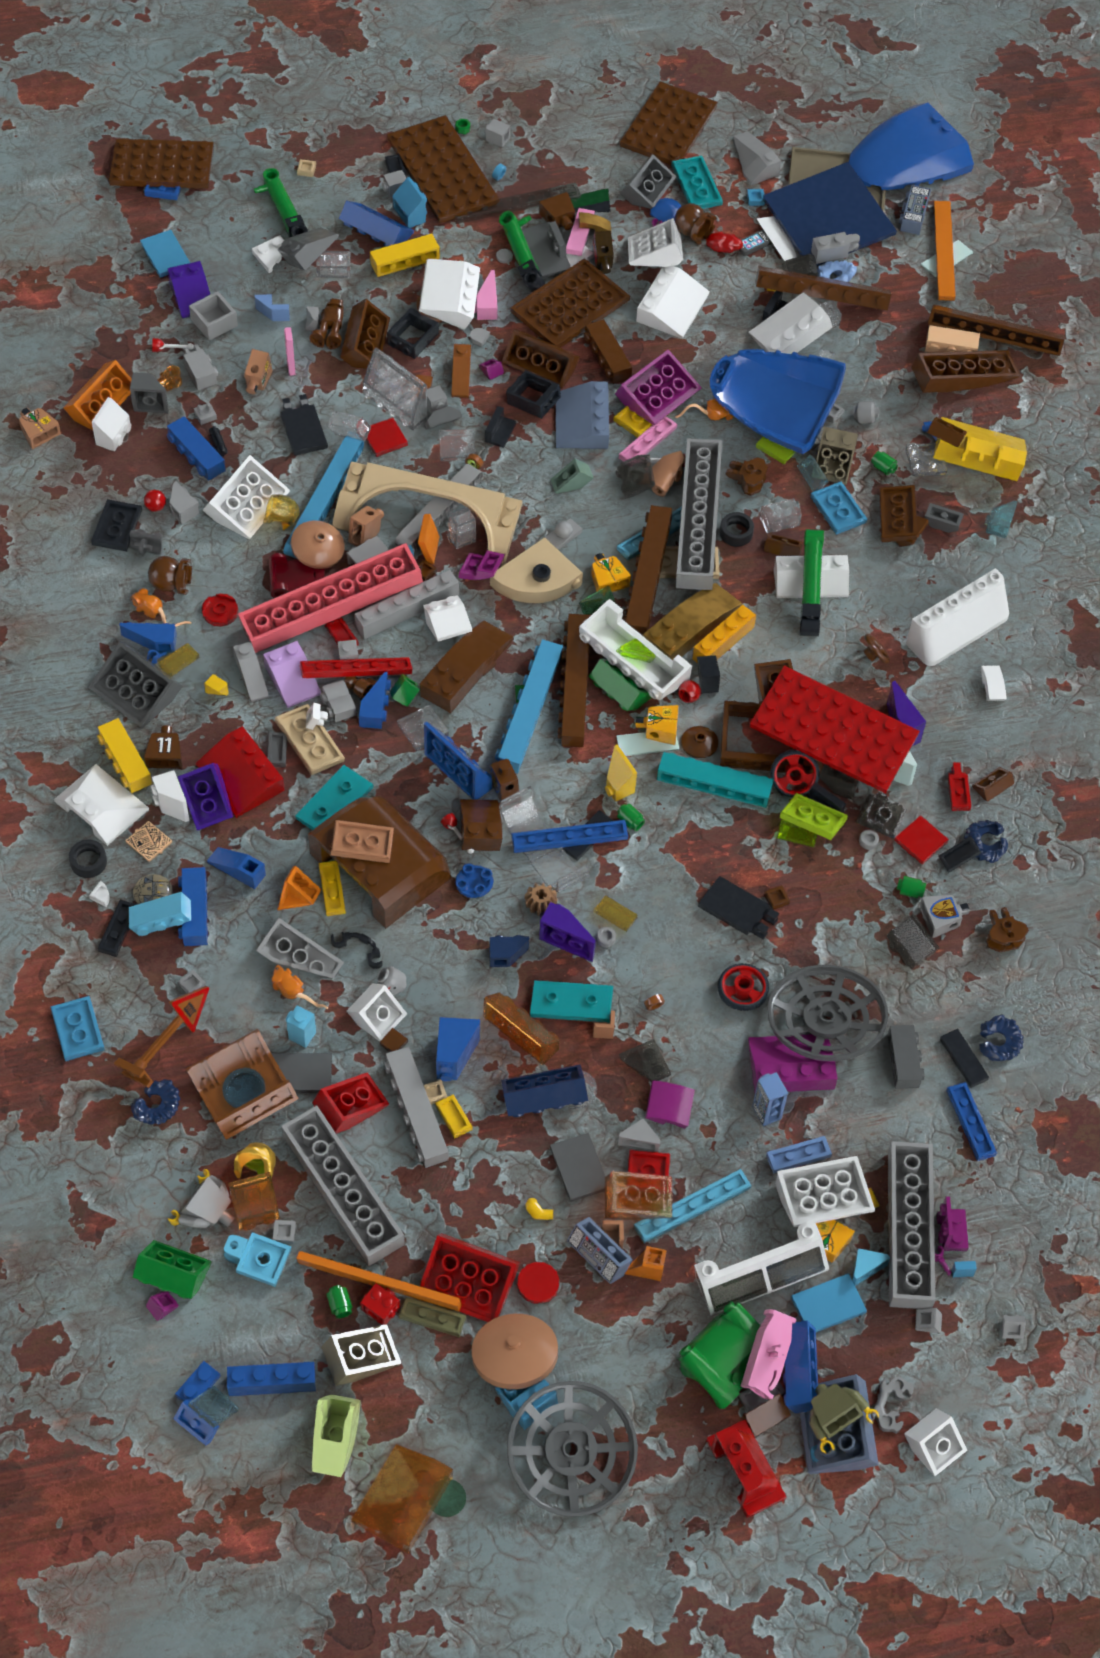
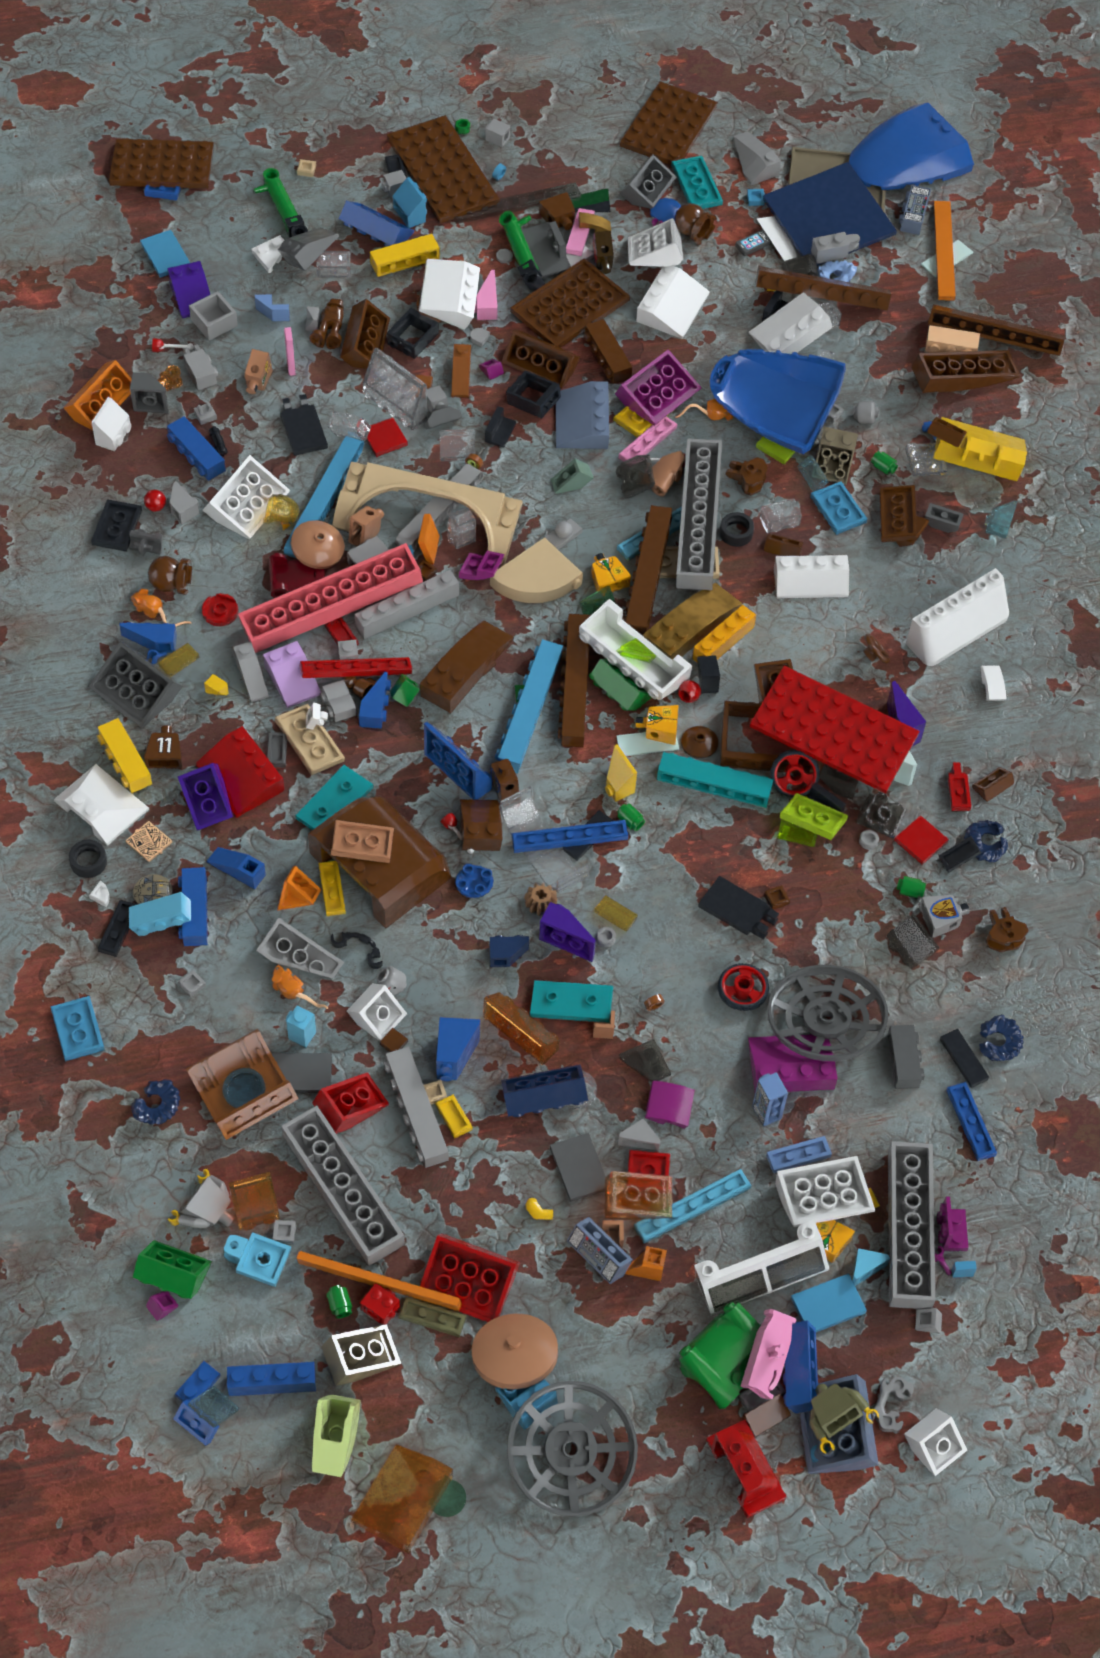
nougat torso [19,408,61,450] -> none
dark orange piece [114,986,209,1088] -> none
white slope [150,770,189,822] -> none
pearl gold piece [234,1142,276,1197] -> none
clear plate [397,705,449,751] -> none
white slope [423,595,472,642] -> none
red tile [517,1262,559,1304] -> none
black tile [533,564,551,582] -> none
red arm [706,232,743,253] -> none
green piece [800,529,824,637] -> none
light grey tile [1001,1314,1026,1339] -> none

